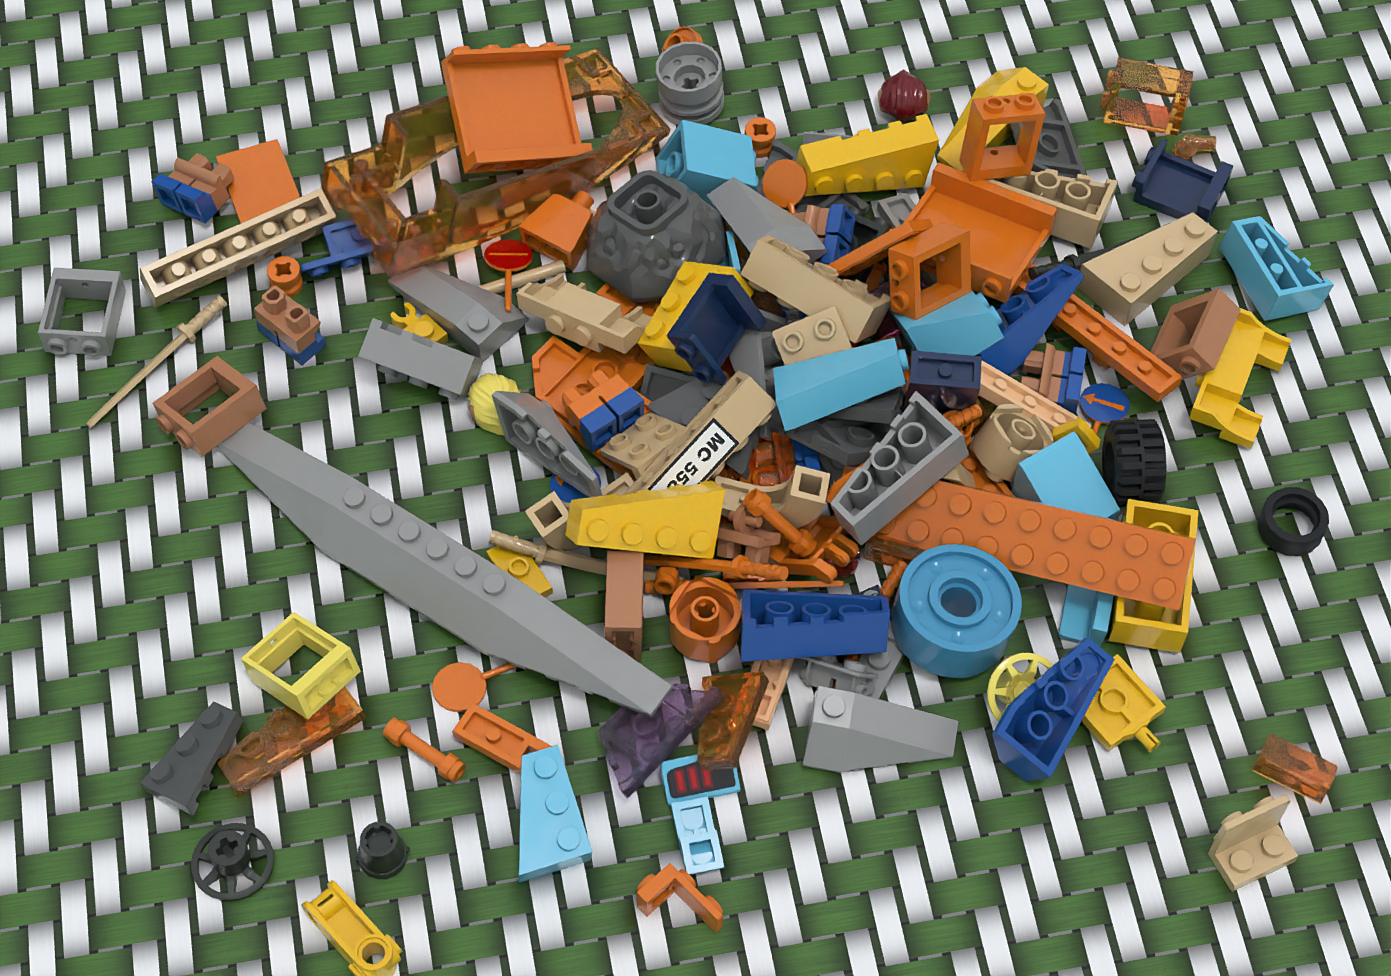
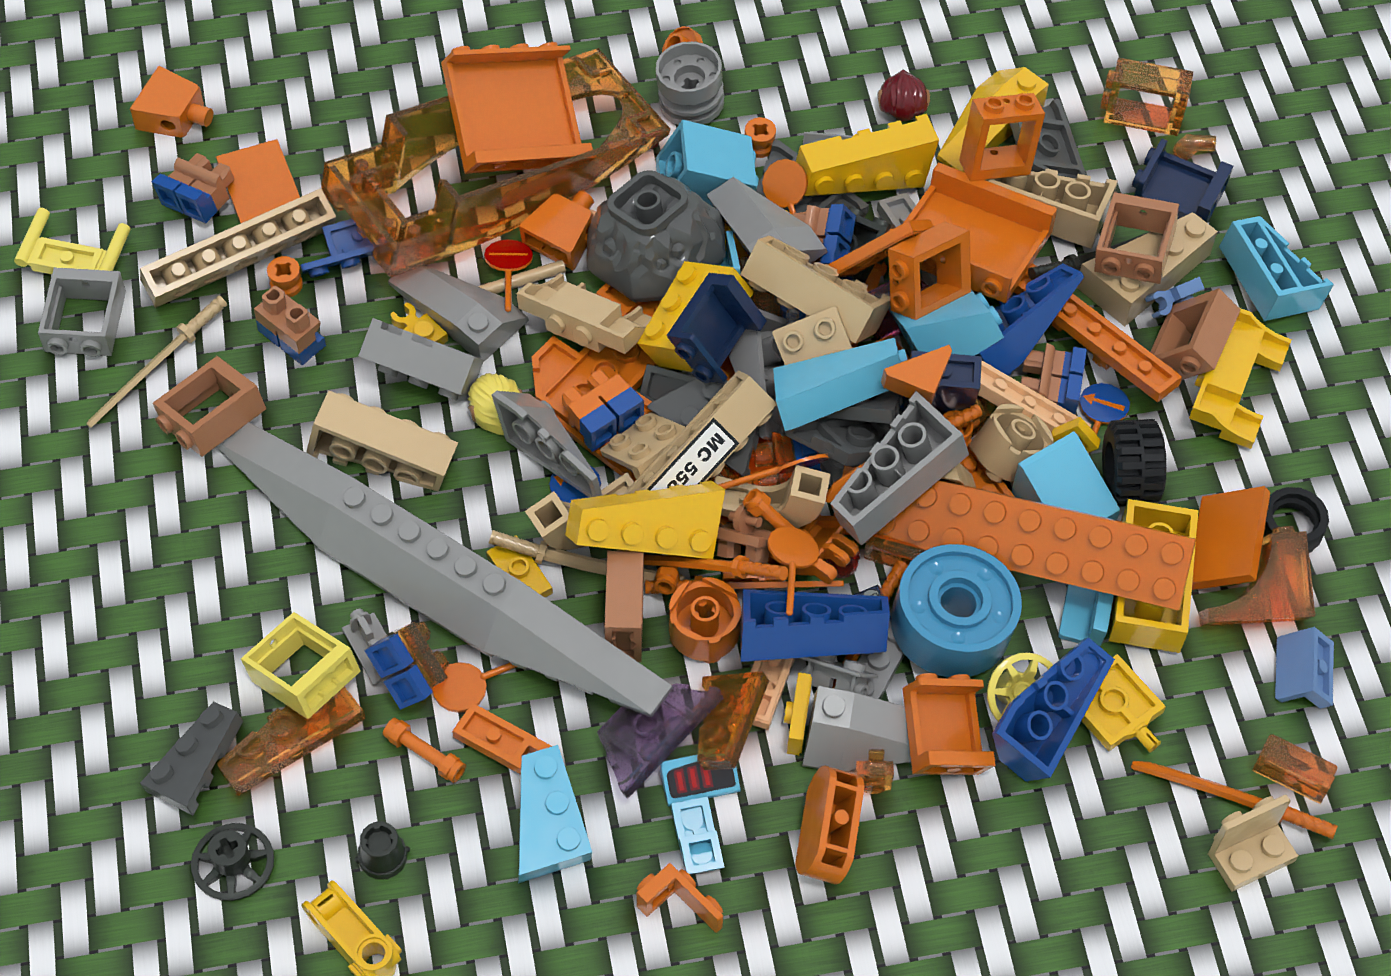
none -> light yellow plate [14,208,131,274]
none -> orange torso [130,66,214,138]
none -> tan wedge [306,390,458,492]
none -> light grey hinge [342,609,392,685]
none -> blue hips [364,621,449,710]
none -> orange piece [718,454,829,490]
none -> orange piece [767,526,819,616]
none -> yellow plate [784,672,812,756]
none -> orange brick [795,765,865,885]
none -> clear orange plate [854,749,894,794]
none -> orange slope [881,345,952,404]
none -> orange panel [903,673,996,775]
none -> nougat window [1094,192,1179,284]
none -> orange sword [1131,761,1338,839]
none -> medium blue plate [1145,277,1205,319]
none -> orange tile [1192,486,1270,590]
none -> clear orange arch [1199,526,1315,626]
none -> medium blue panel [1275,627,1334,709]

